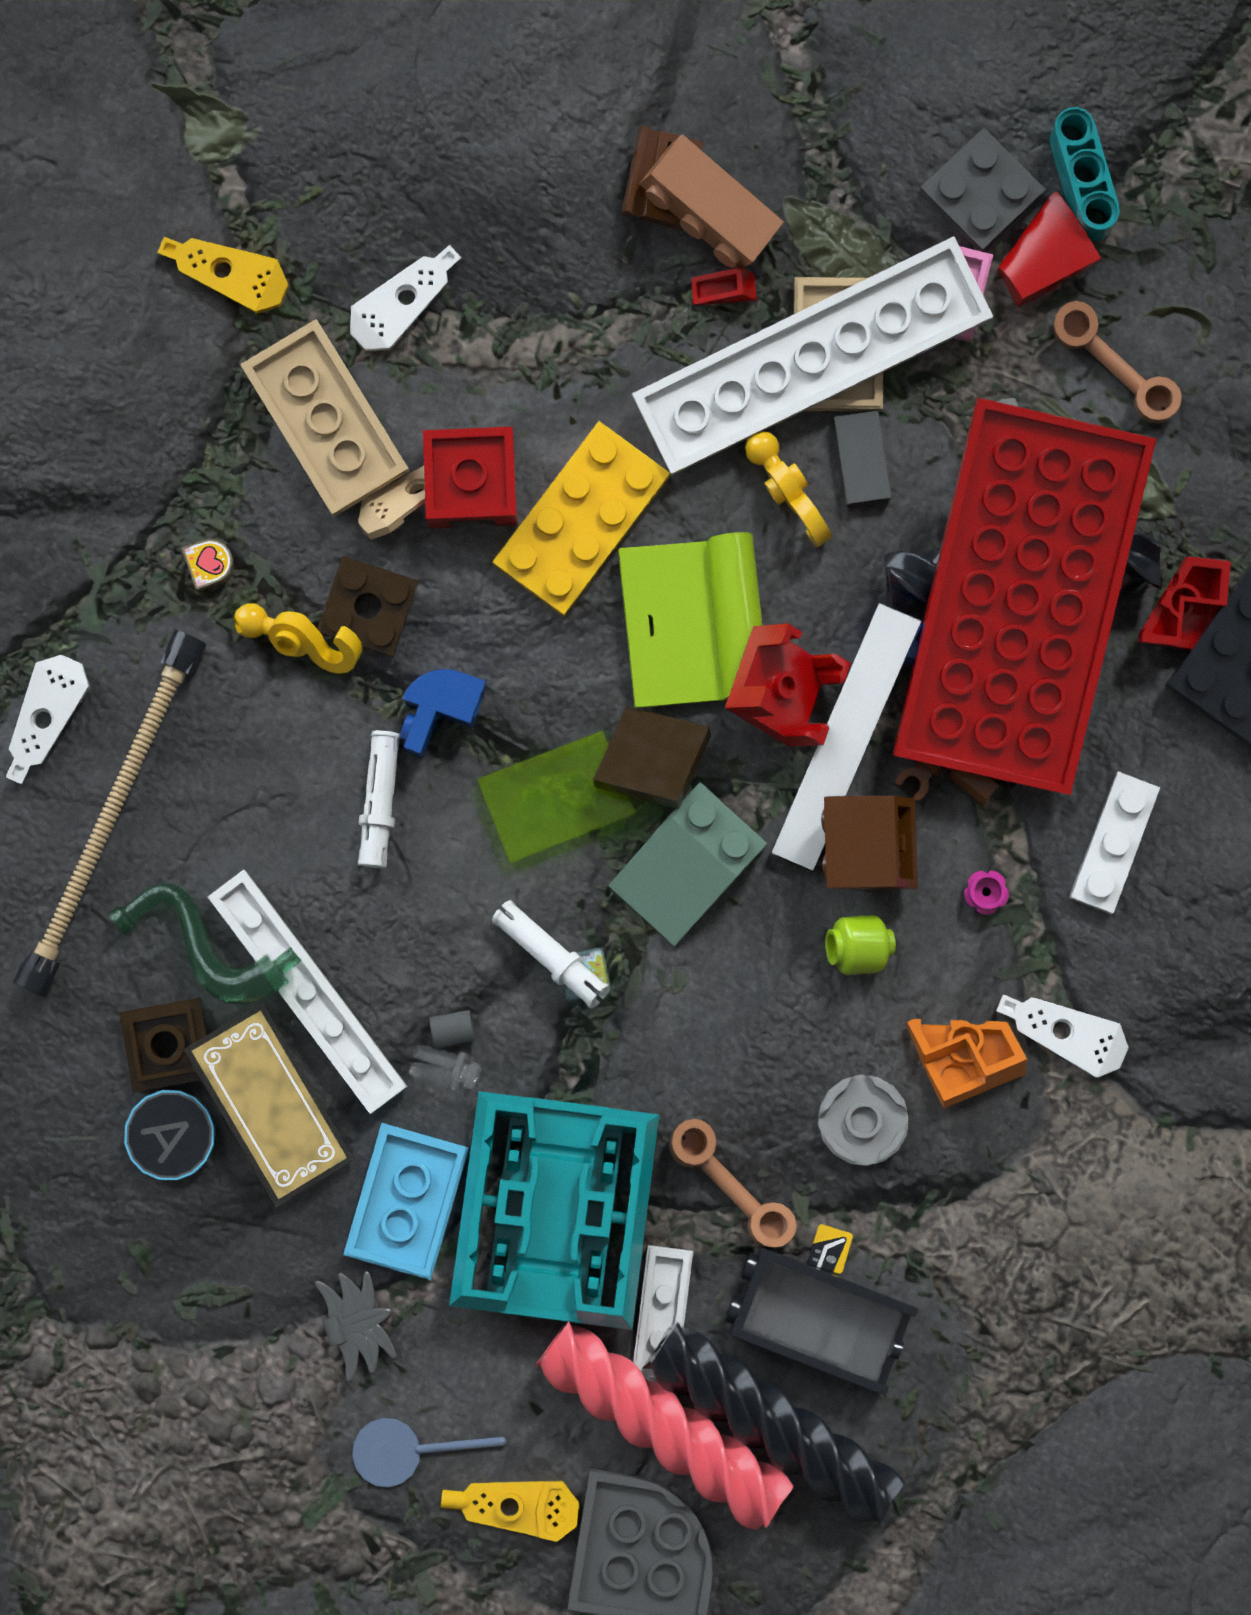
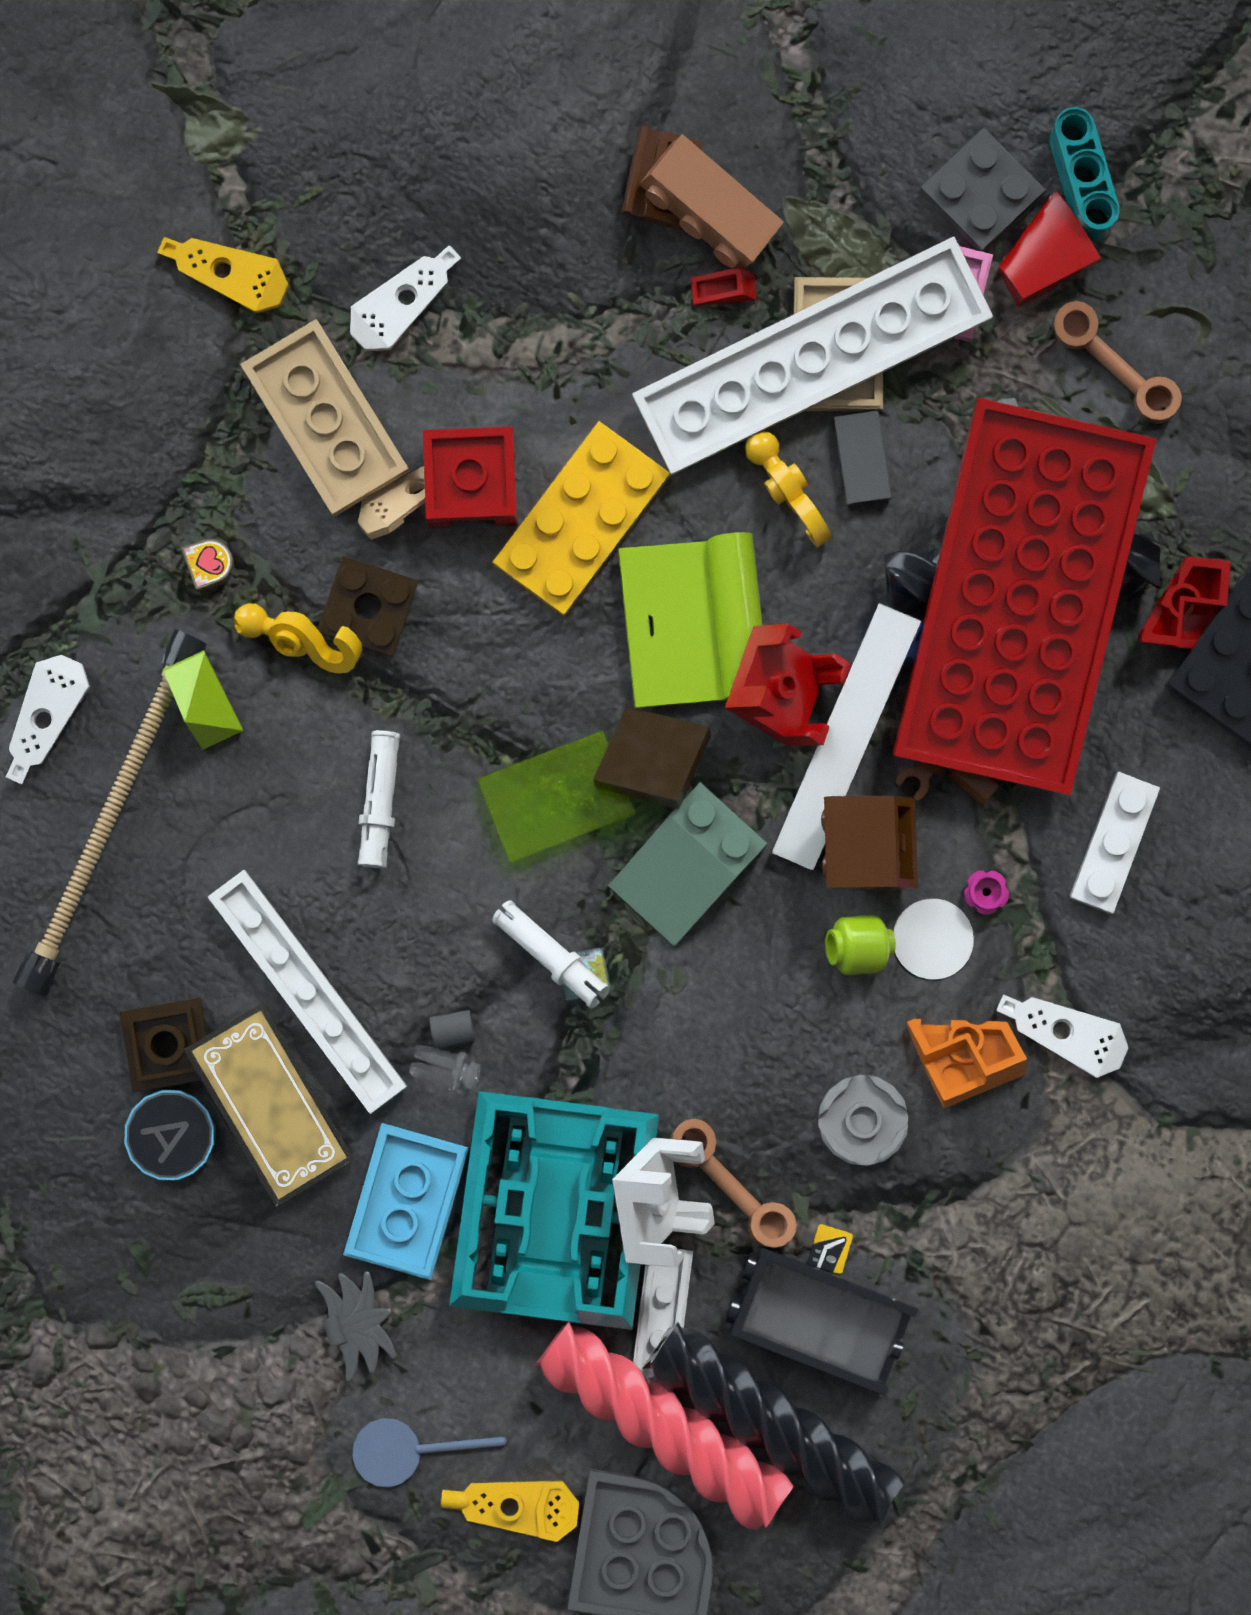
clear green animal [108,883,302,1005] -> none
blue brick [400,669,488,758] -> none
none -> lime slope [163,650,243,750]
none -> white panel [613,1138,715,1268]
none -> white sticker [893,899,974,979]

